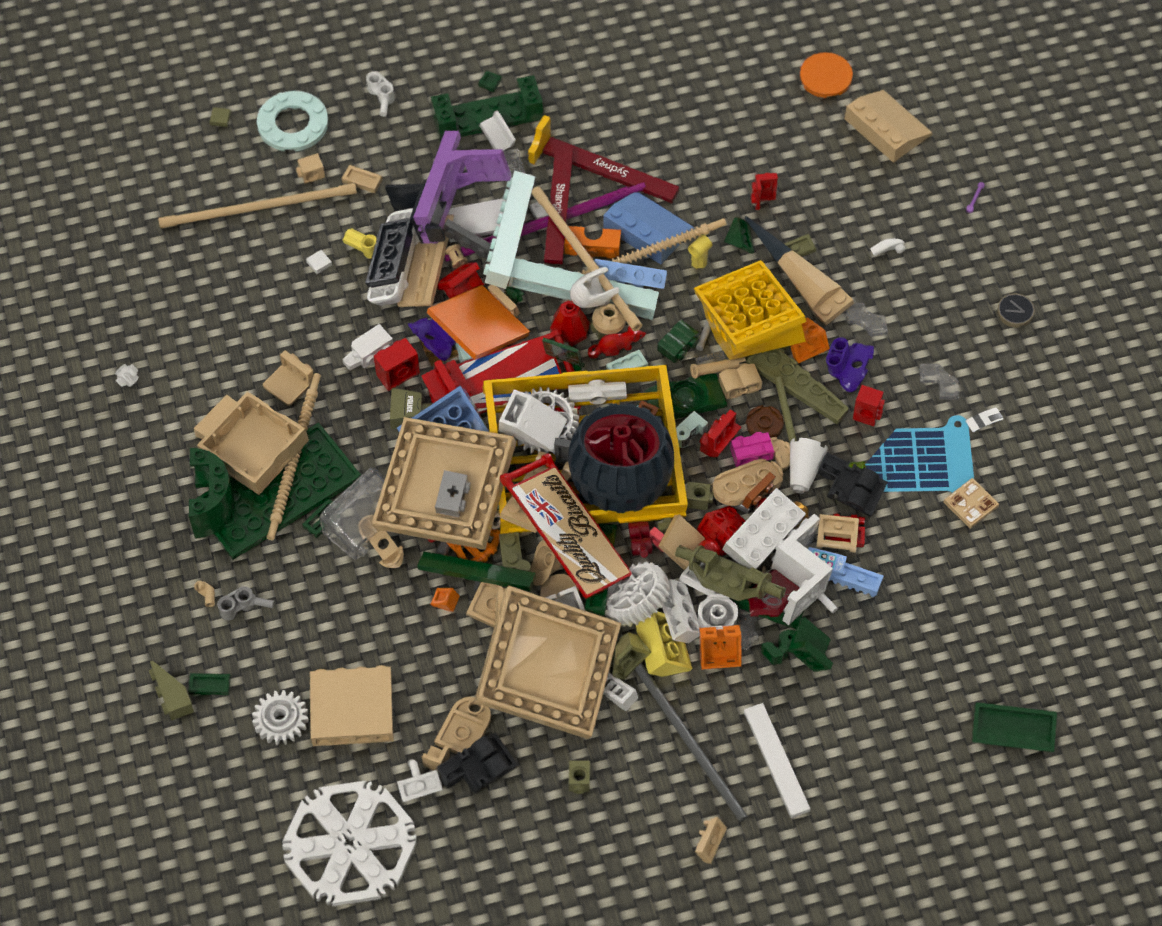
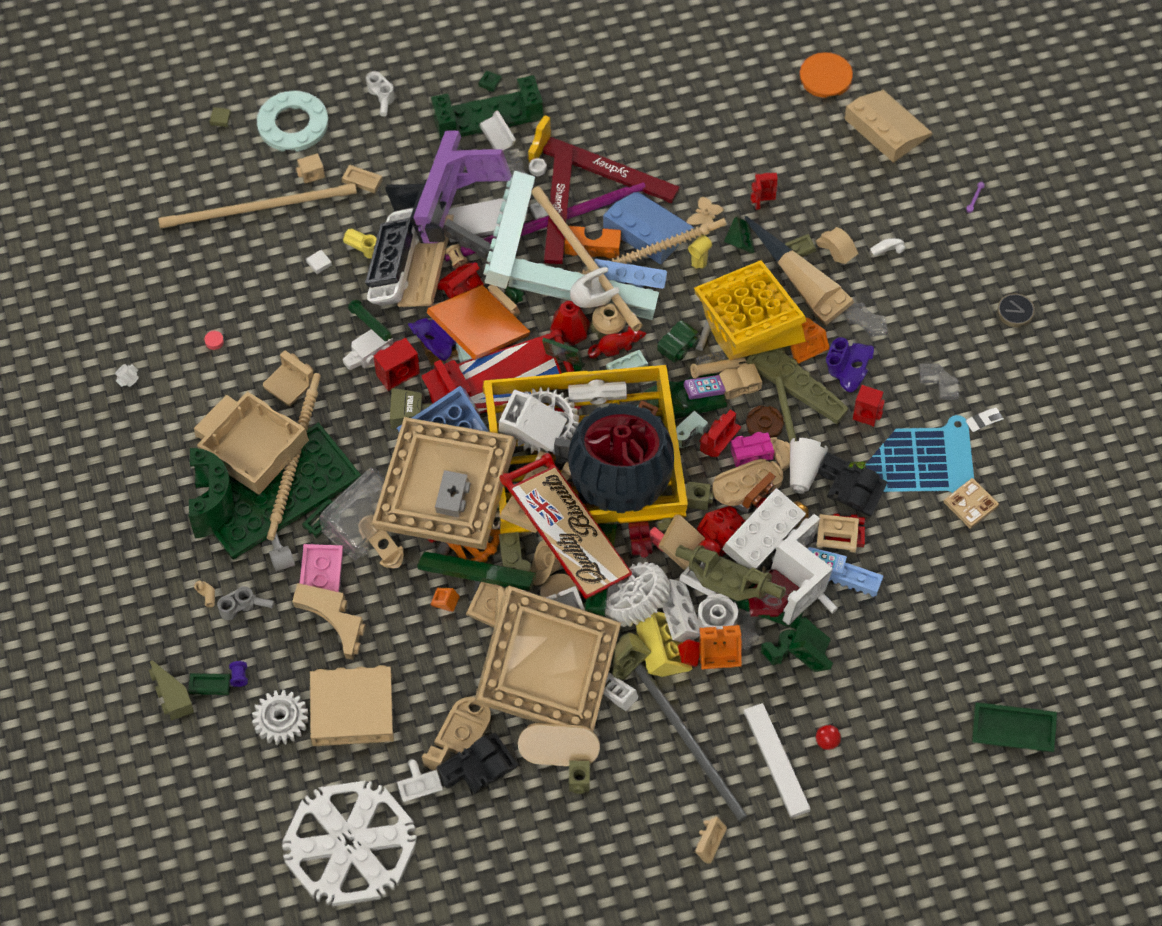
none -> coral tile [204,331,224,350]
none -> dark purple bush [229,661,248,687]
none -> light grey beam [269,532,295,571]
none -> tan arch [292,583,365,660]
none -> bright pink plate [300,544,343,592]
none -> dark green axle [348,299,392,341]
none -> tan tile [518,723,600,766]
none -> white tile [529,158,547,177]
none -> red slope [678,639,700,667]
none -> tile [684,375,726,400]
none -> tan piece [687,197,723,225]
none -> red piece [815,725,841,750]
none -> tan brick [816,227,858,264]

